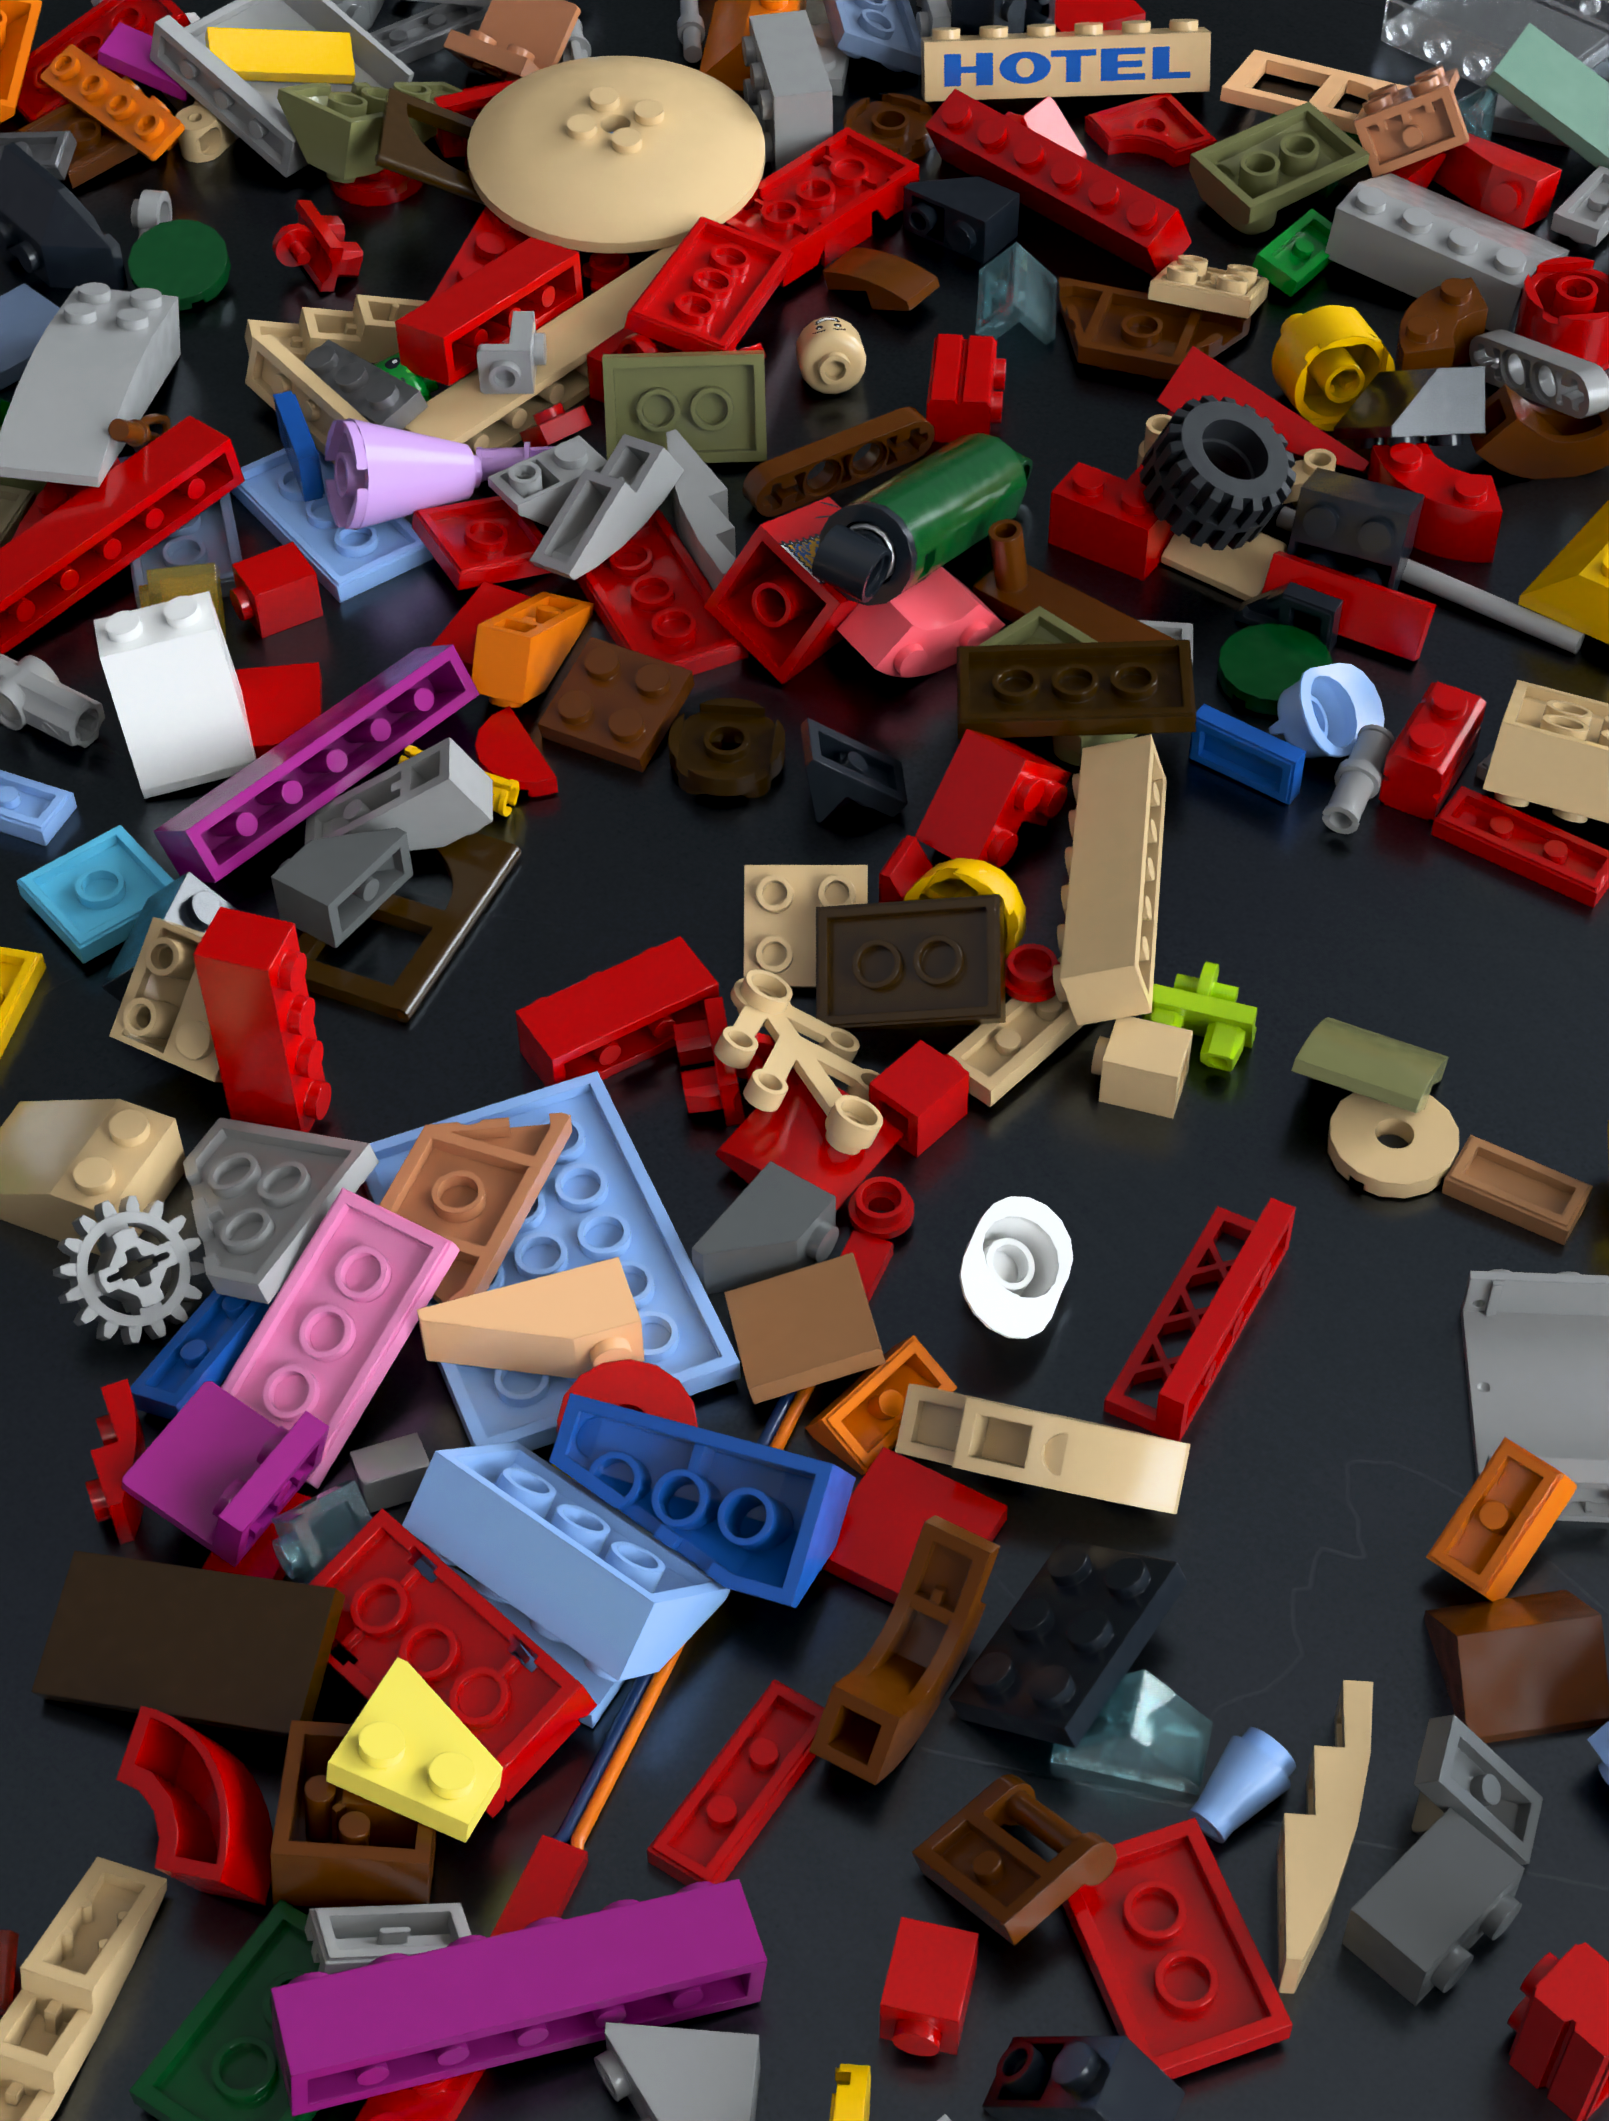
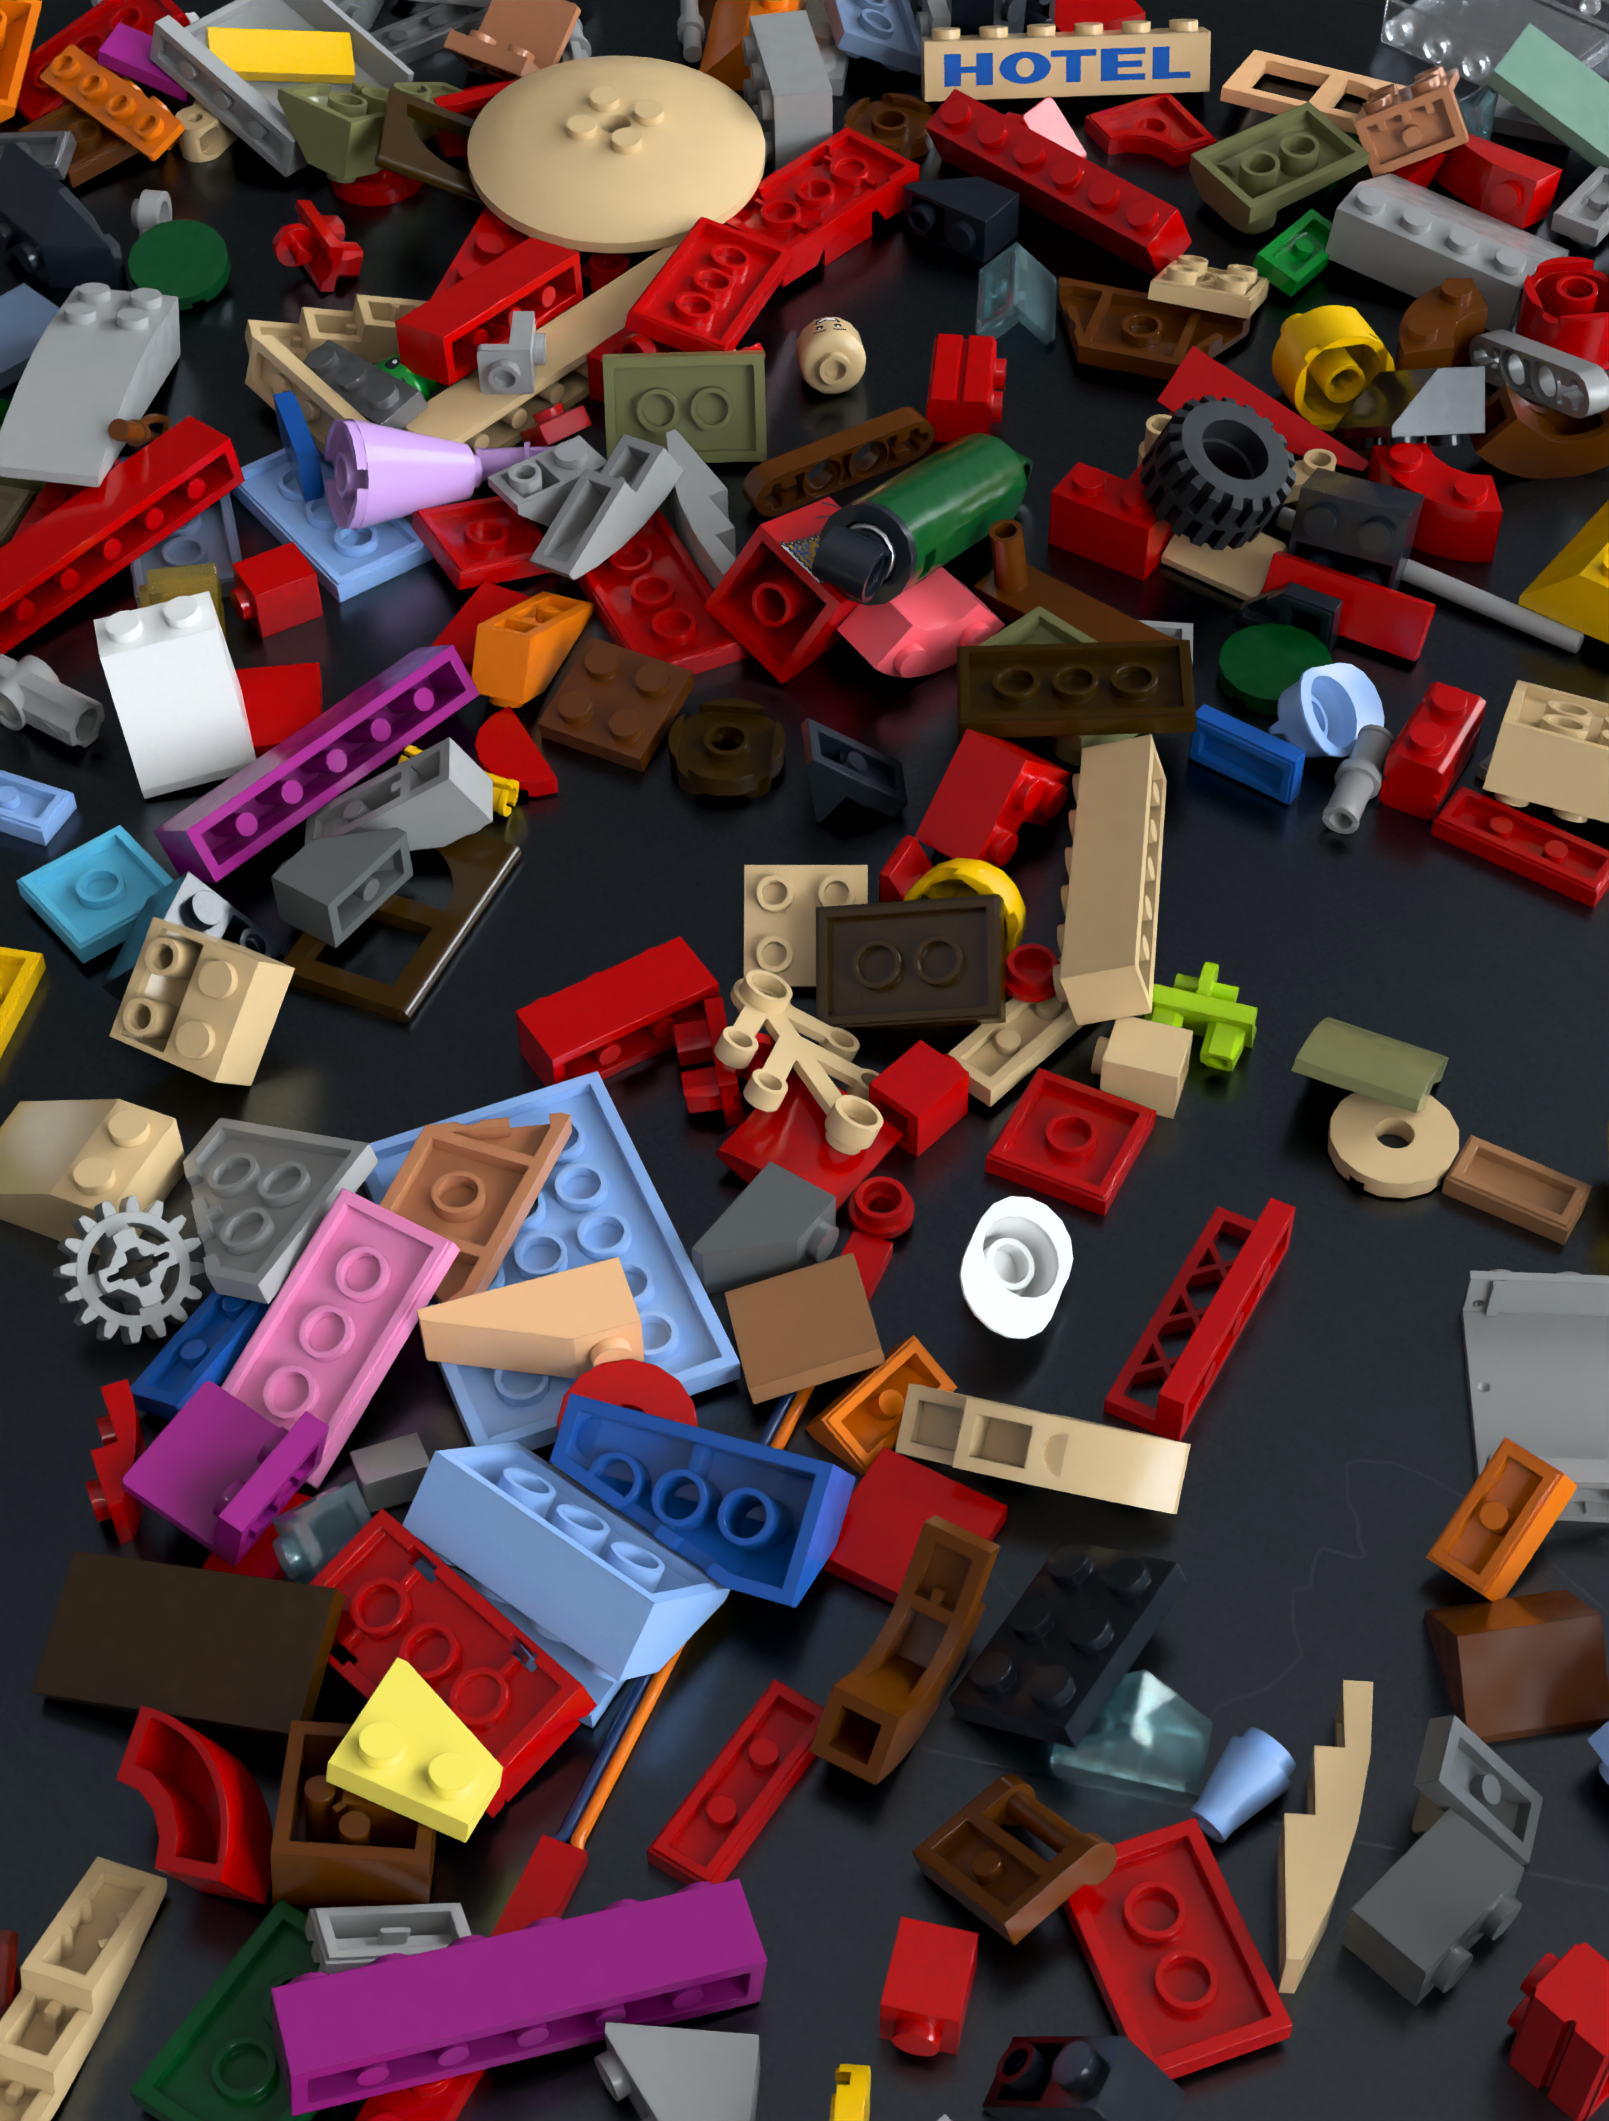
red brick [193,907,332,1133] -> none
reddish brown slope [823,247,940,311] -> none
none -> red tile [985,1068,1157,1217]

